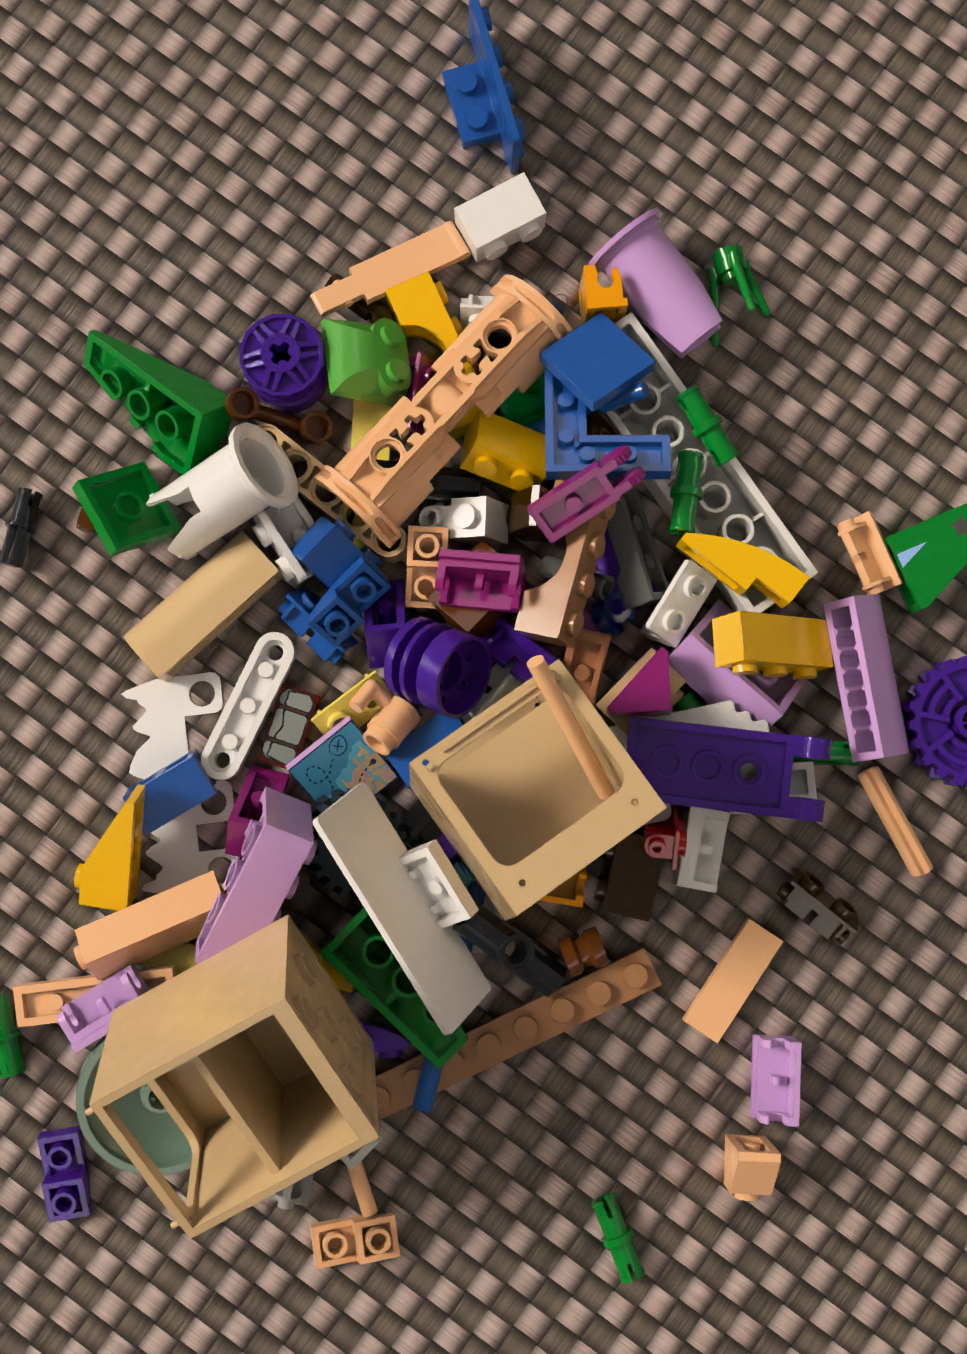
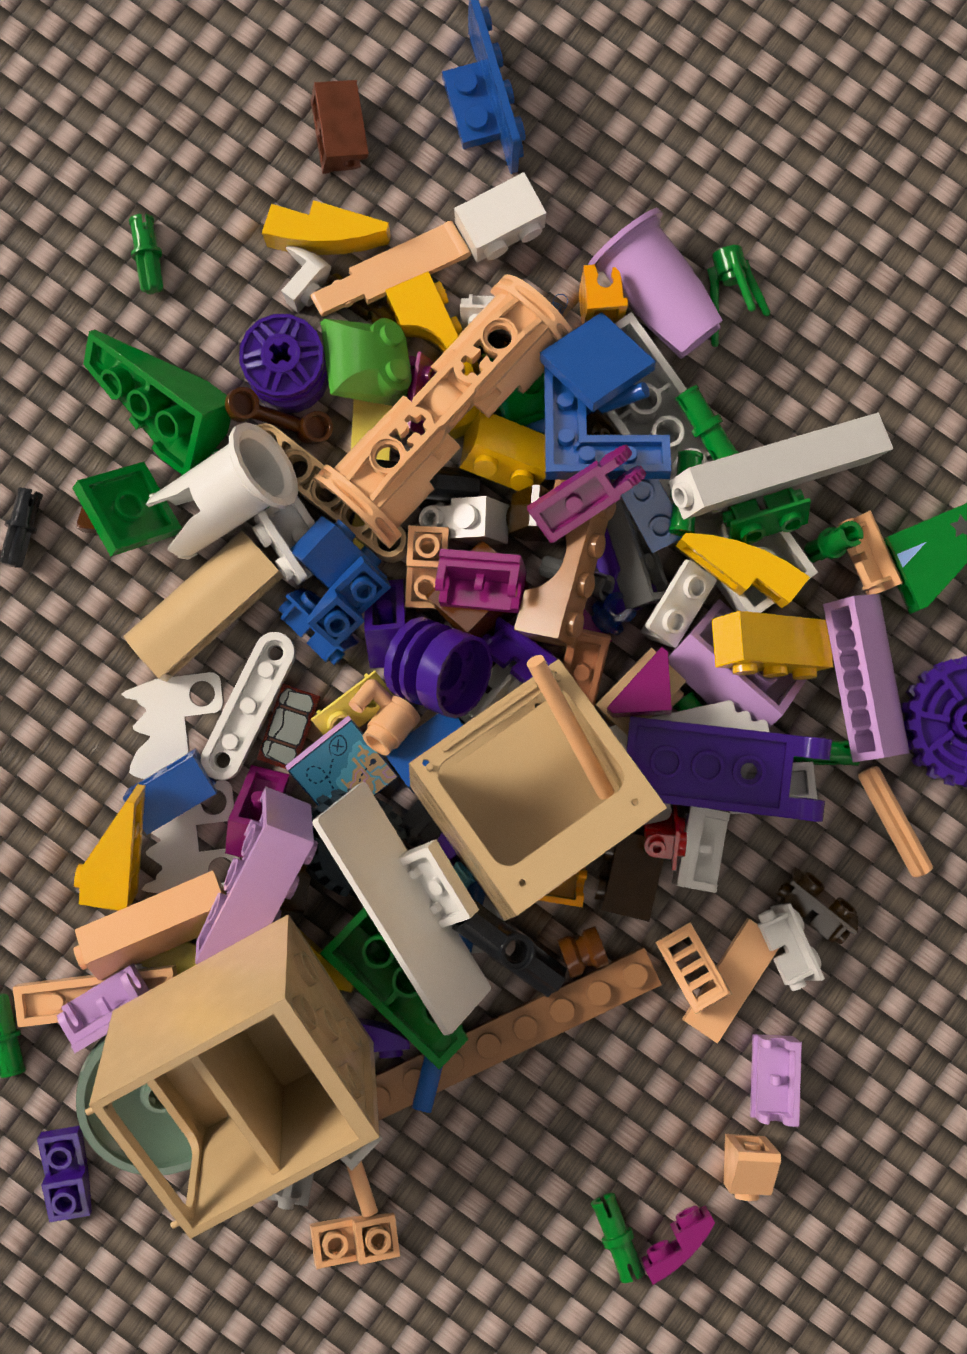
none -> green axle [129,214,163,294]
none -> yellow slope [262,200,391,255]
none -> white plate [281,246,331,313]
none -> copper hinge [311,80,369,174]
none -> blue hinge [621,479,683,553]
none -> magenta slope [641,1205,715,1285]
none -> light nougat slope [656,922,732,1014]
none -> white brick [668,412,893,520]
none -> green hinge [722,487,811,544]
none -> white hinge [758,903,825,991]
none -> green axle [804,521,864,563]

